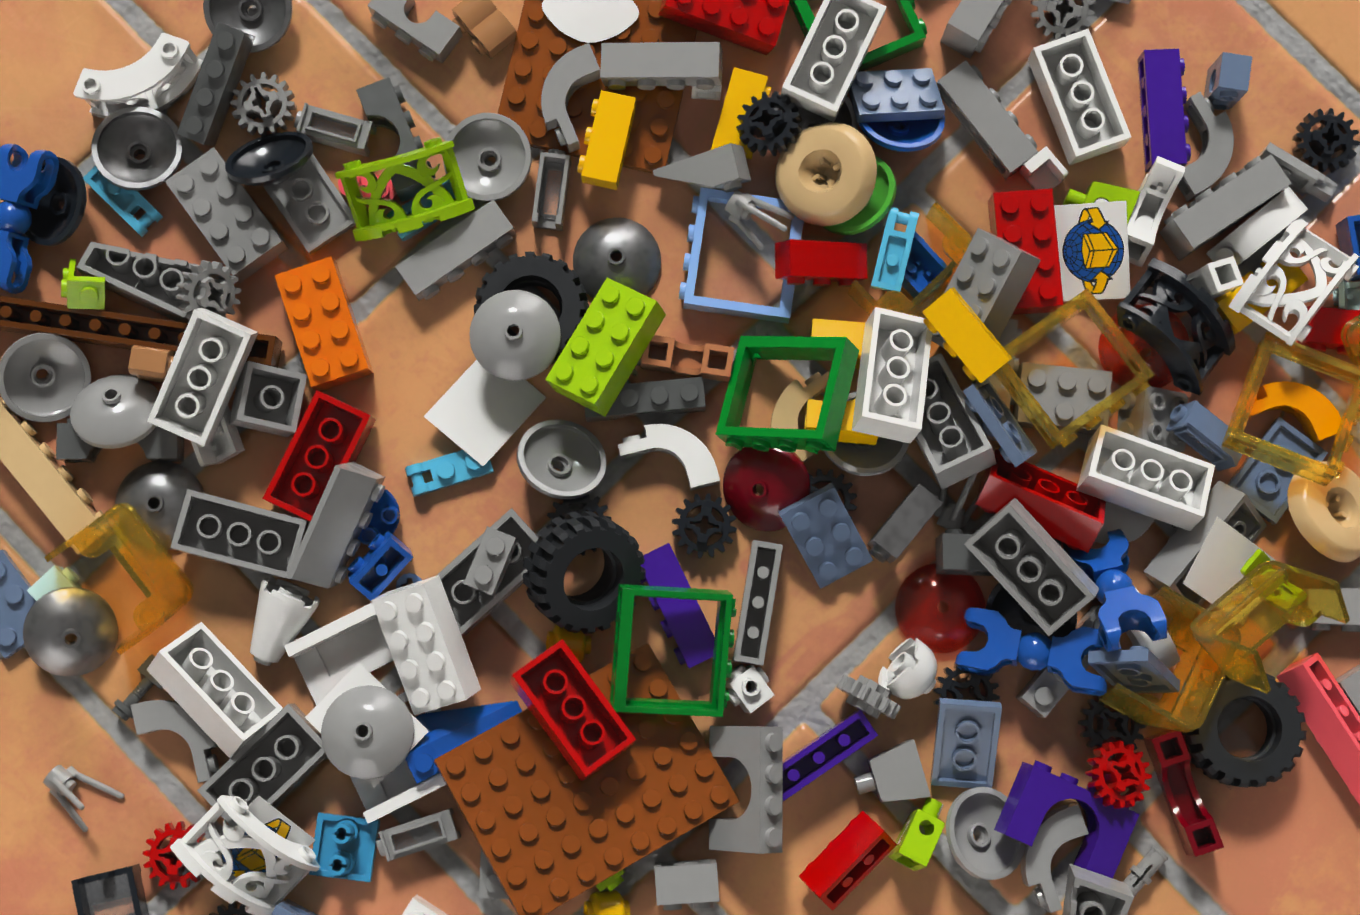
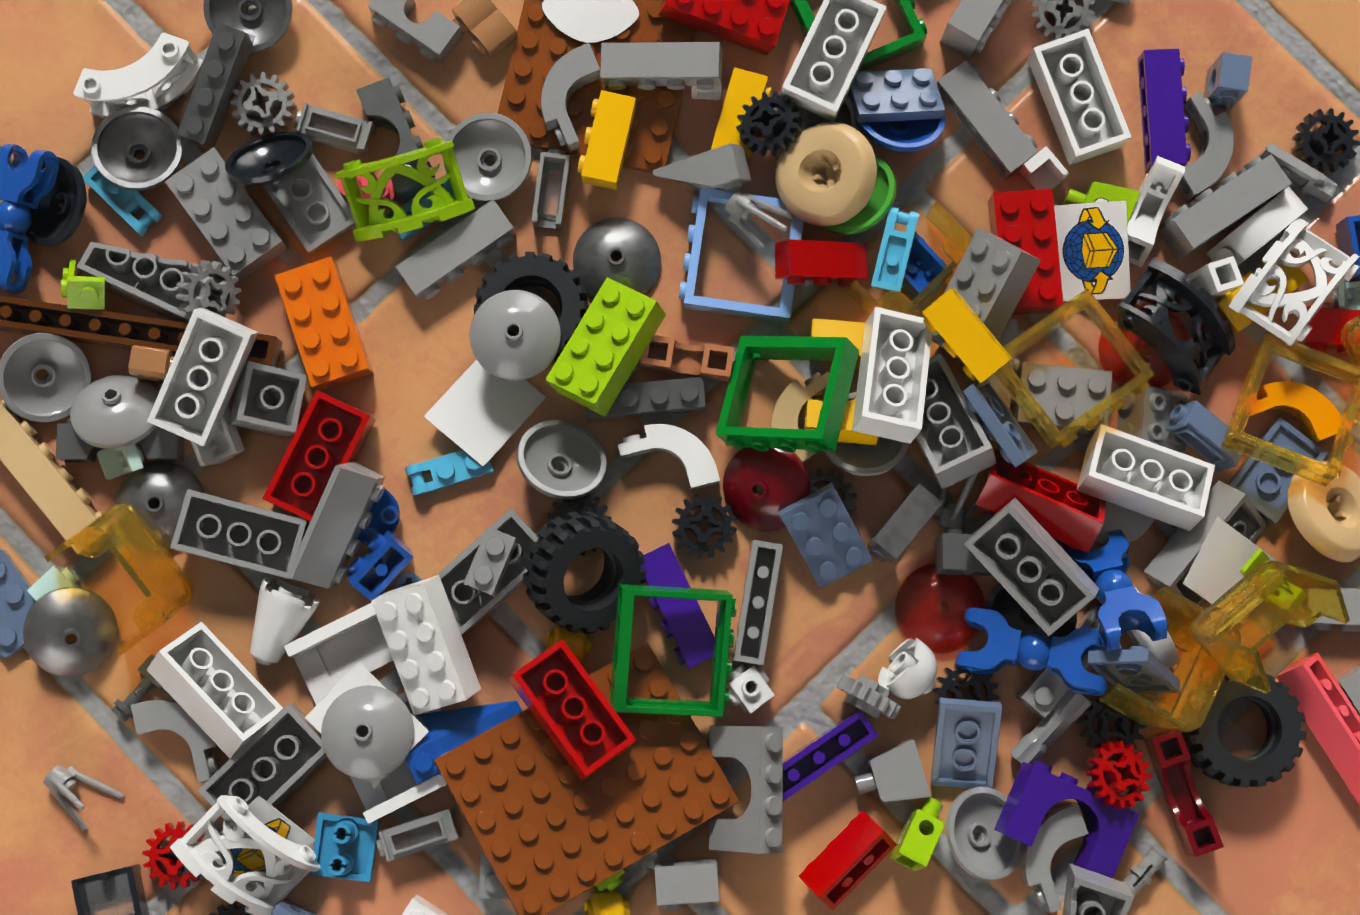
none -> light aqua bracket [97,444,144,480]
none -> light grey axle [1010,689,1092,765]

